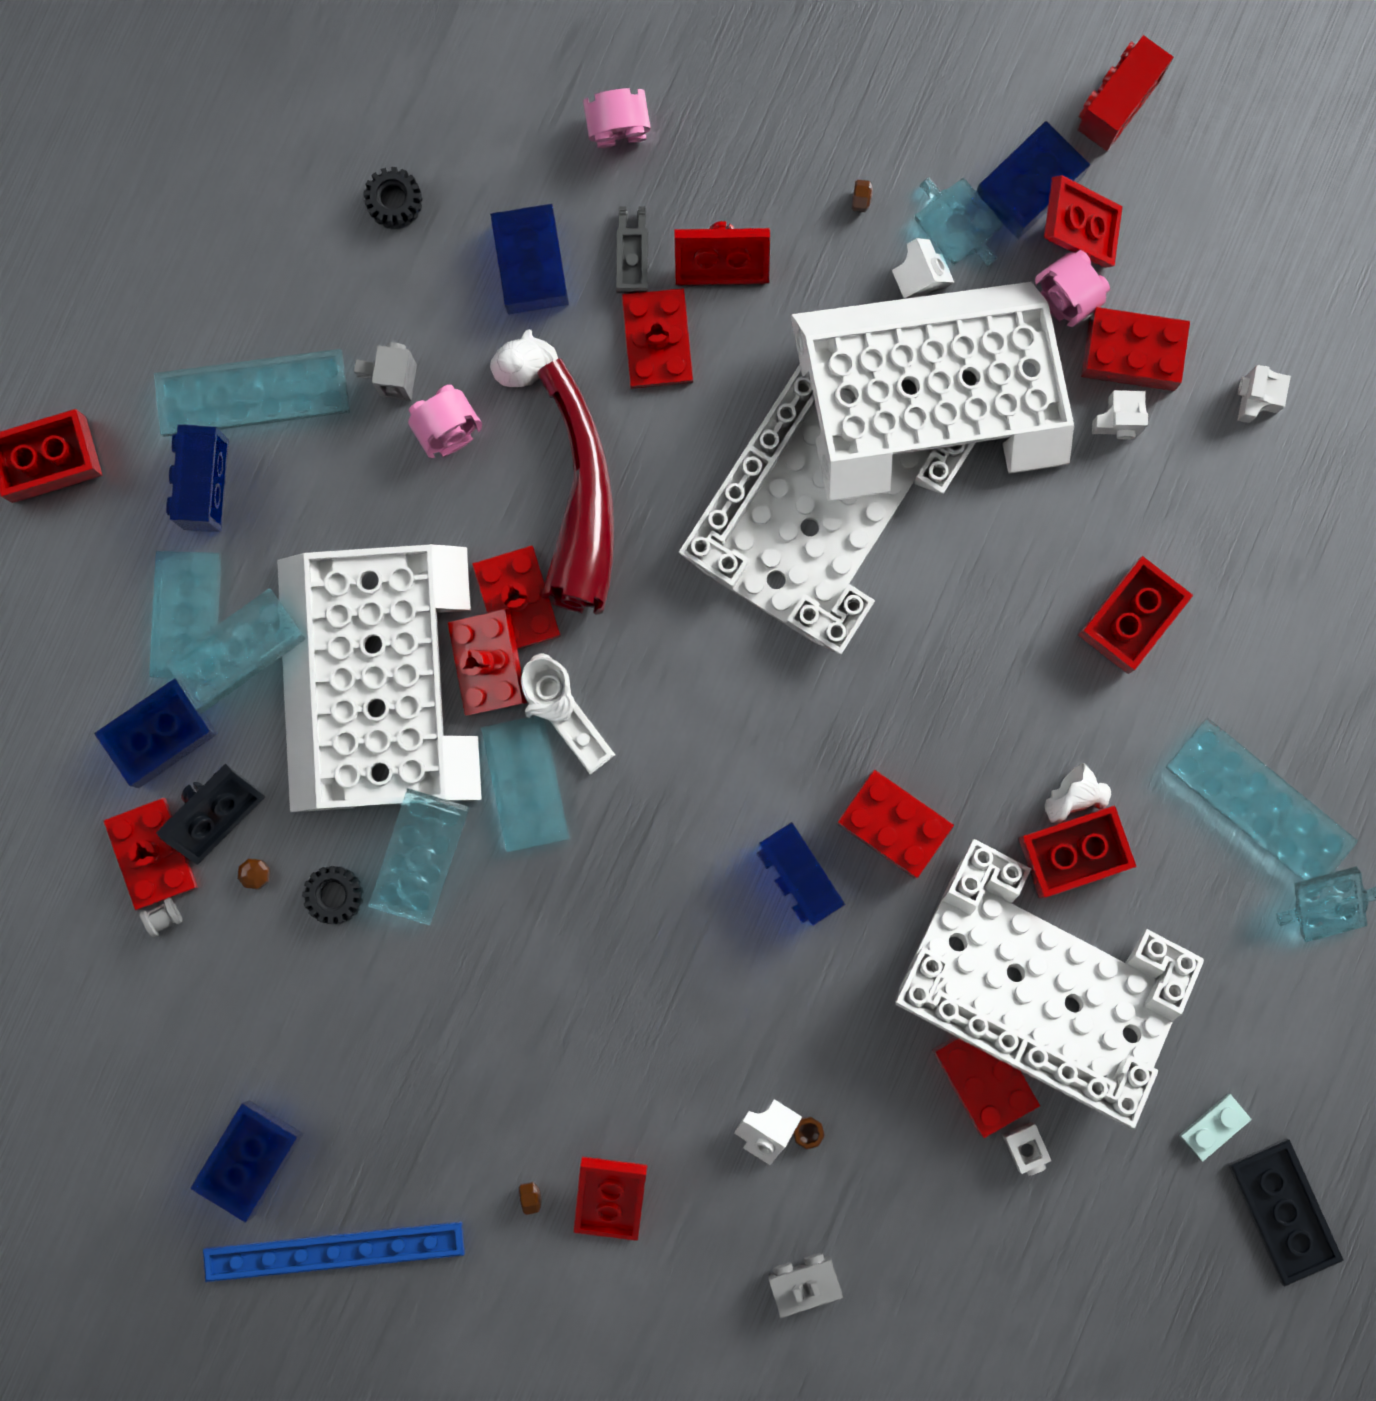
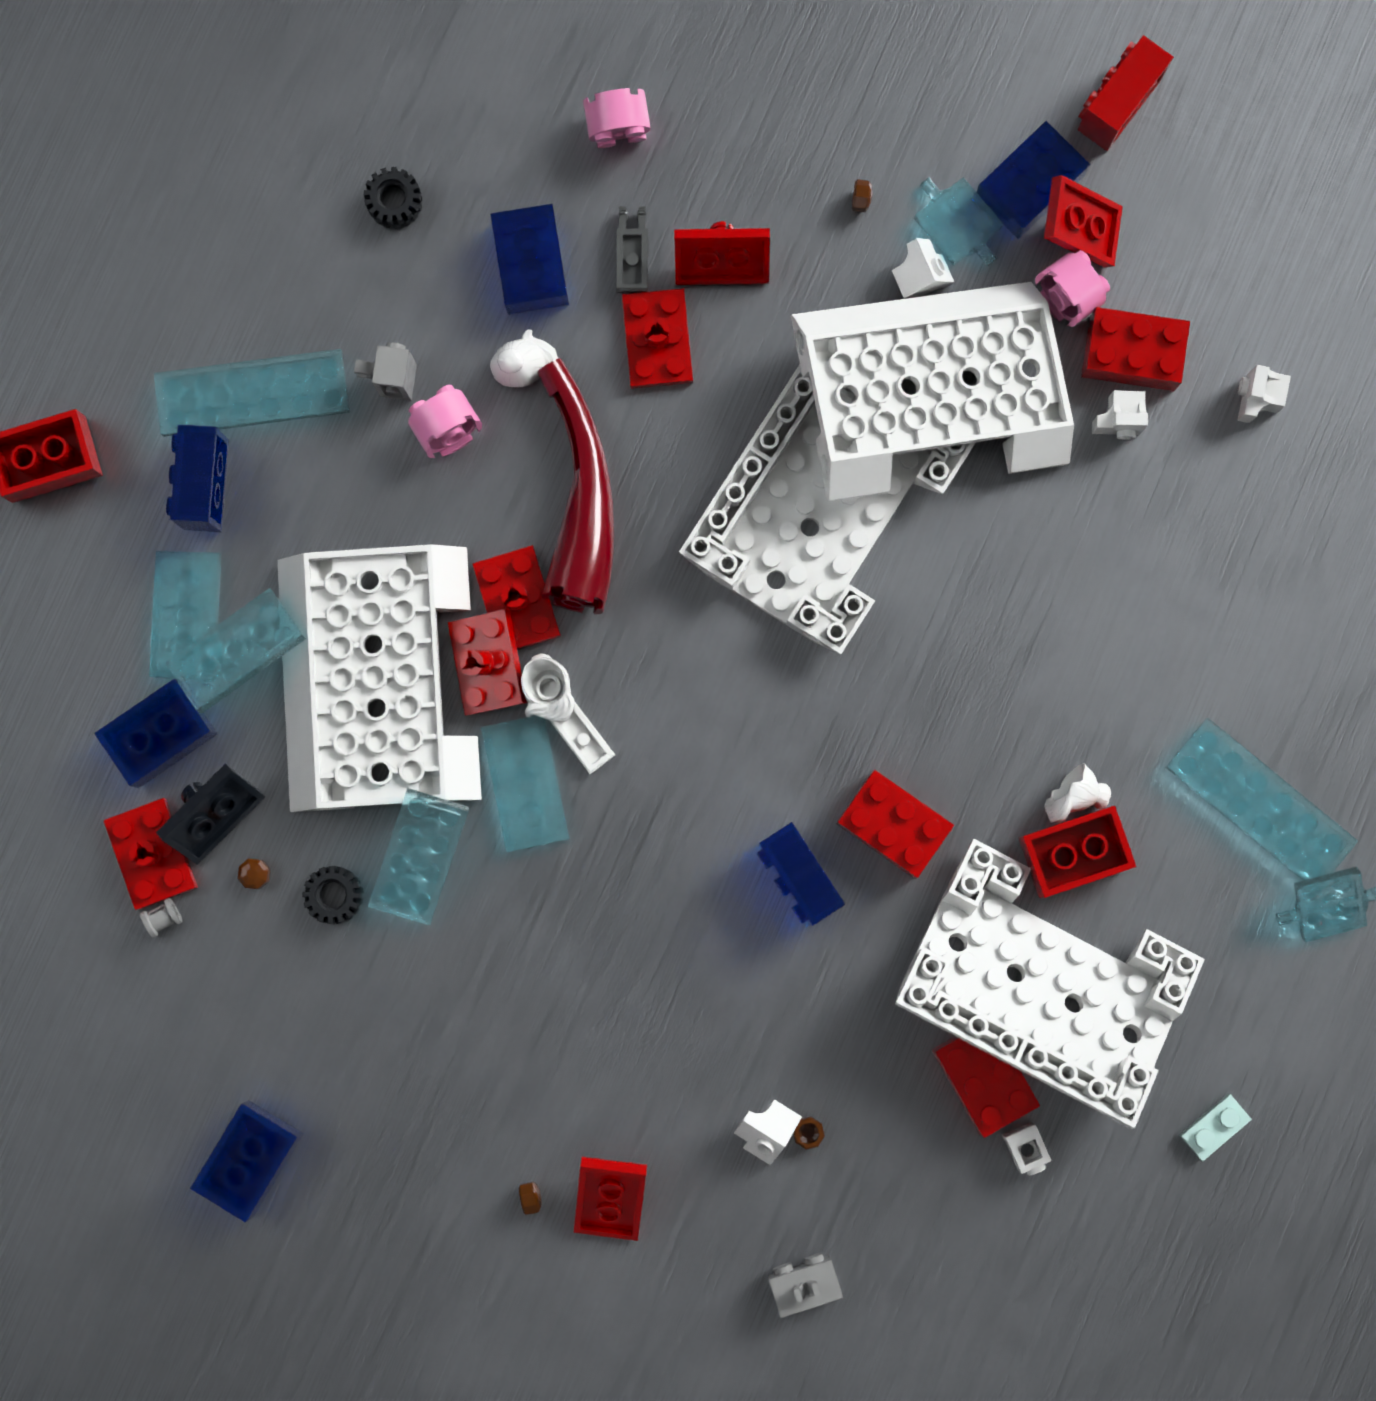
blue tile [203,1221,465,1282] -> none
red brick [1078,556,1193,674] -> none
black tile [1228,1138,1344,1287] -> none

